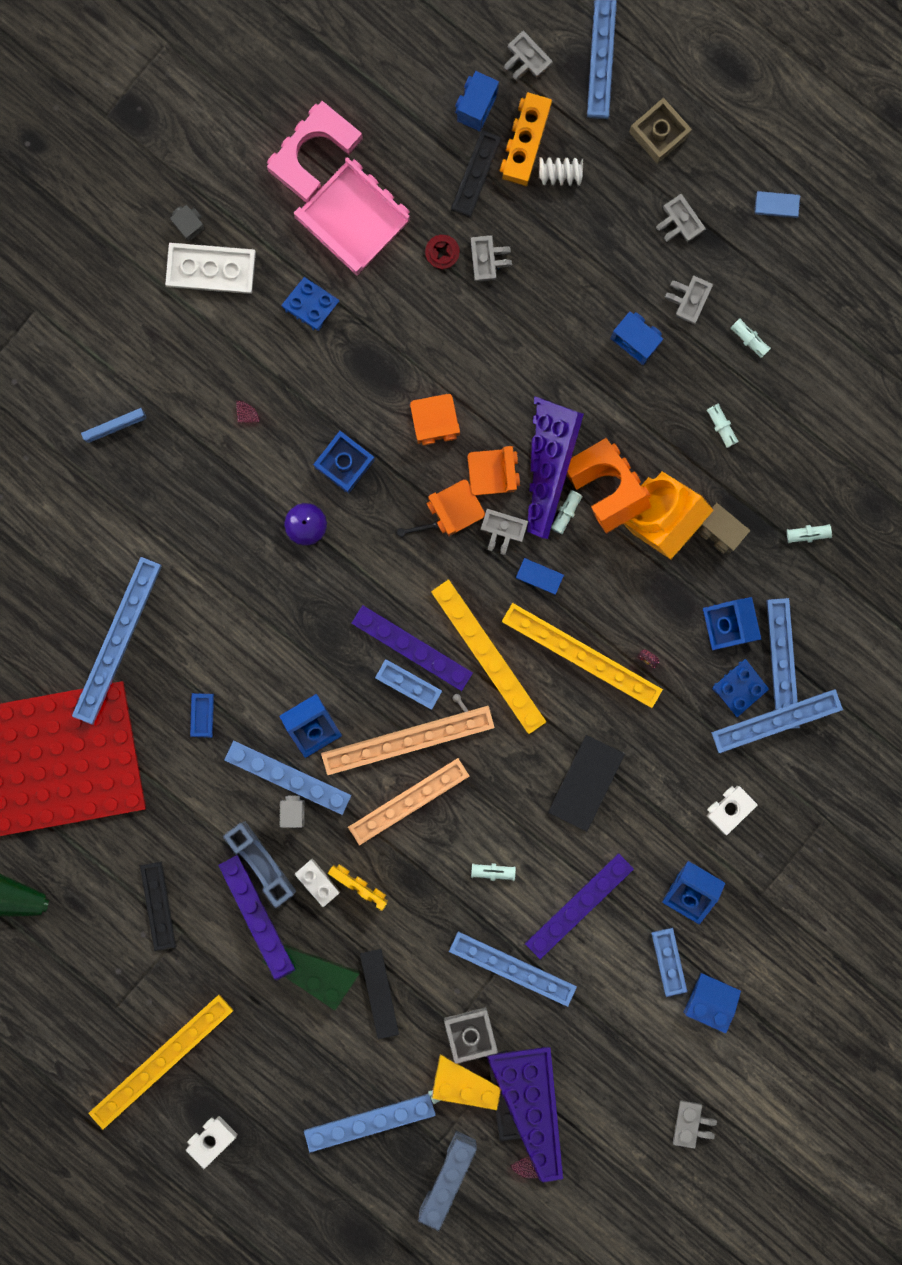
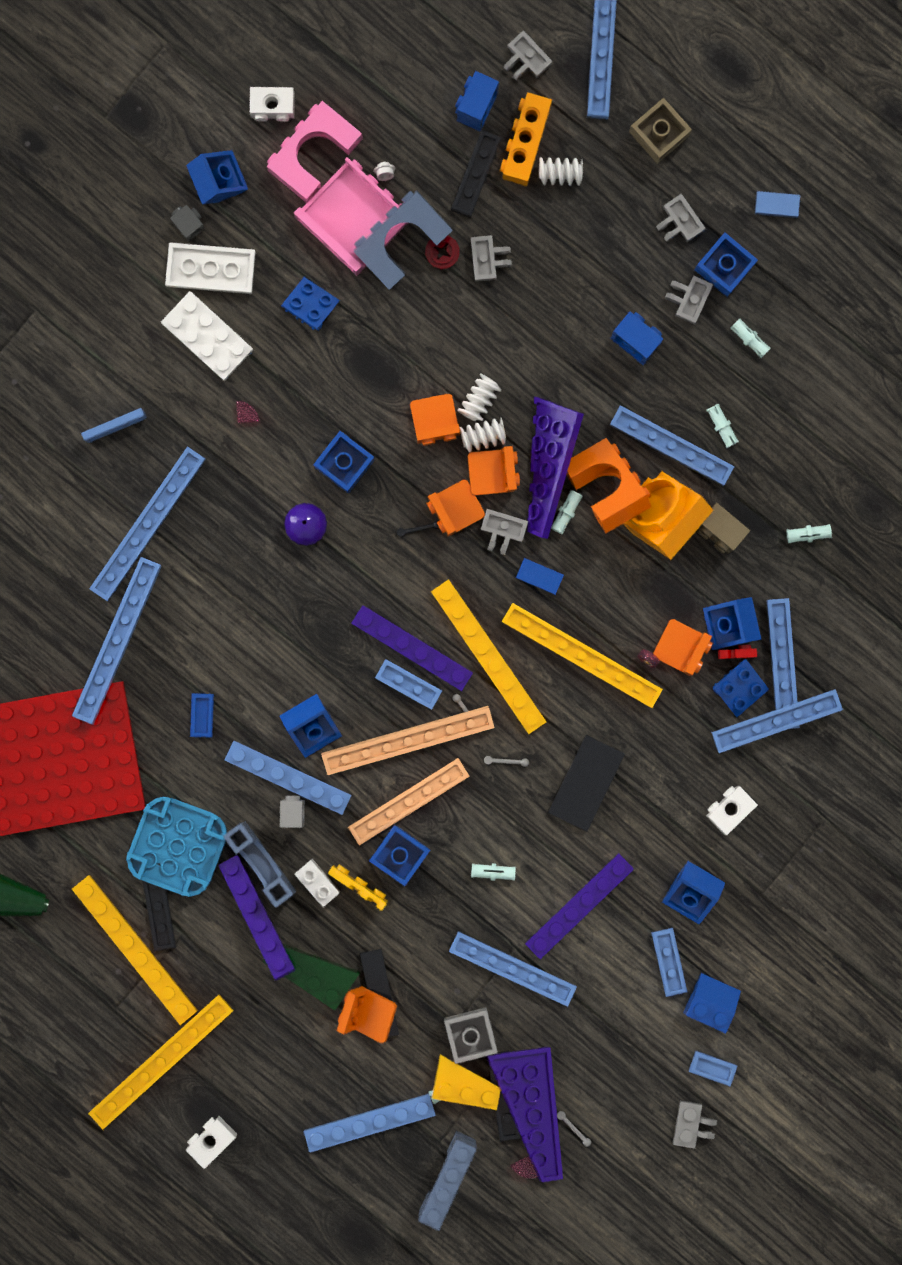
none -> yellow plate [72,875,198,1025]
none -> medium blue plate [89,446,206,601]
none -> dark azure tile [126,797,227,897]
none -> white plate [161,291,253,381]
none -> blue slope [186,150,248,205]
none -> white brick [250,87,295,122]
none -> orange bracket [337,986,397,1043]
none -> sand blue arch [354,190,453,290]
none -> blue brick [369,825,430,886]
none -> white plate [374,162,395,181]
none -> white piece [457,373,501,422]
none -> white piece [459,417,506,453]
none -> light grey hinge [484,756,529,767]
none -> light grey hinge [557,1111,591,1147]
none -> medium blue plate [610,405,734,486]
none -> orange bracket [653,619,713,676]
none -> medium blue tile [689,1051,737,1086]
none -> blue brick [695,232,758,297]
none -> red plate [718,645,757,659]

